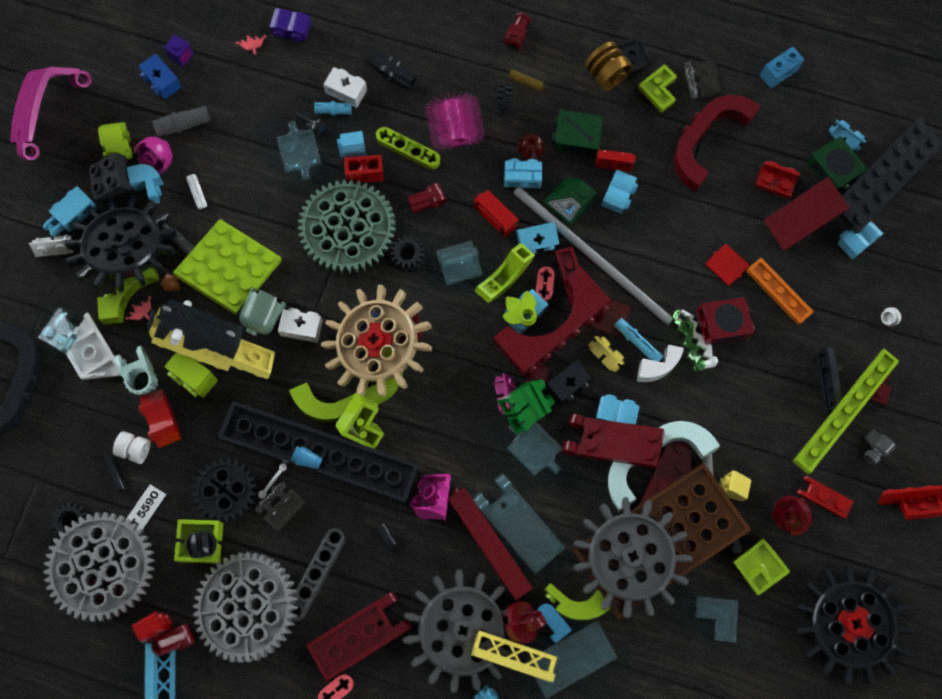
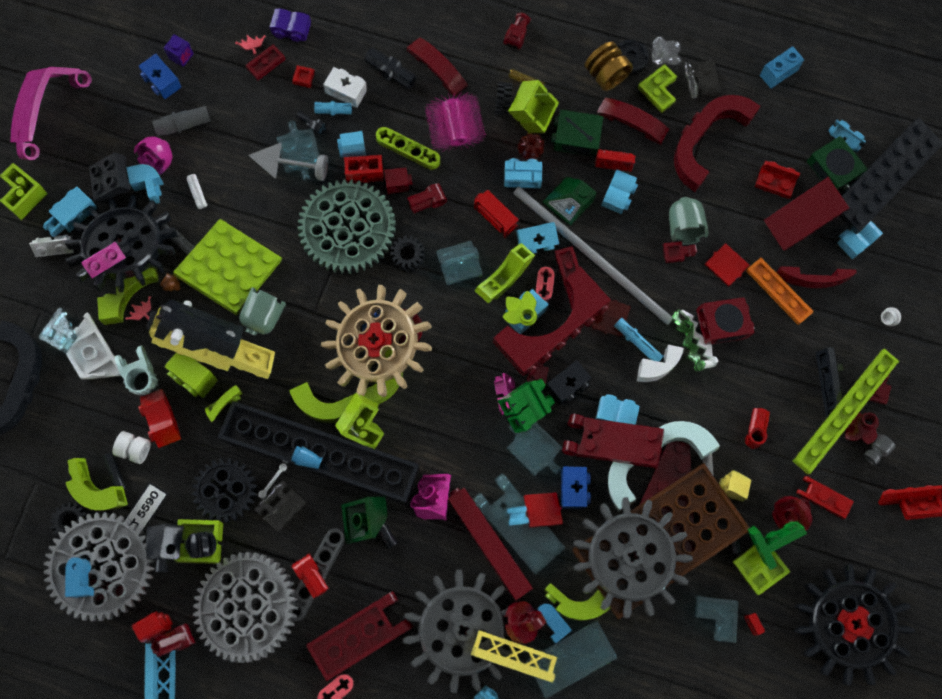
lime brick [98,122,133,160] -> none
white brick [278,308,323,343] -> none
light yellow hinge [588,336,625,373] -> none
none -> lime brick [0,163,48,220]
none -> dark azure leg [65,557,94,598]
none -> lime arch [66,458,128,510]
none -> dark pink hinge [81,242,126,278]
none -> black torso [146,524,184,573]
none -> lime plate [205,385,243,422]
none -> dark red plate [245,44,286,81]
none -> light grey piece [249,142,328,181]
none -> red tile [292,65,315,88]
none -> red piece [292,554,329,598]
none -> dark green slope [341,497,388,544]
none -> dark red brick [384,167,412,194]
none -> dark red slope [407,37,468,97]
none -> medium azure wheel [507,506,529,525]
none -> lime piece [508,80,559,133]
none -> red piece [523,492,563,528]
none -> blue brick [561,467,591,509]
none -> dark red slope [597,98,669,145]
none -> clear plate [651,36,682,65]
none -> dark red plate [663,241,697,263]
none -> sand green cylinder [669,197,709,245]
none -> red tile [744,613,765,636]
none -> red piece [745,408,770,449]
none -> green bracket [747,521,807,570]
none -> dark red slope [776,266,856,288]
none -> dark red plate [845,413,879,445]

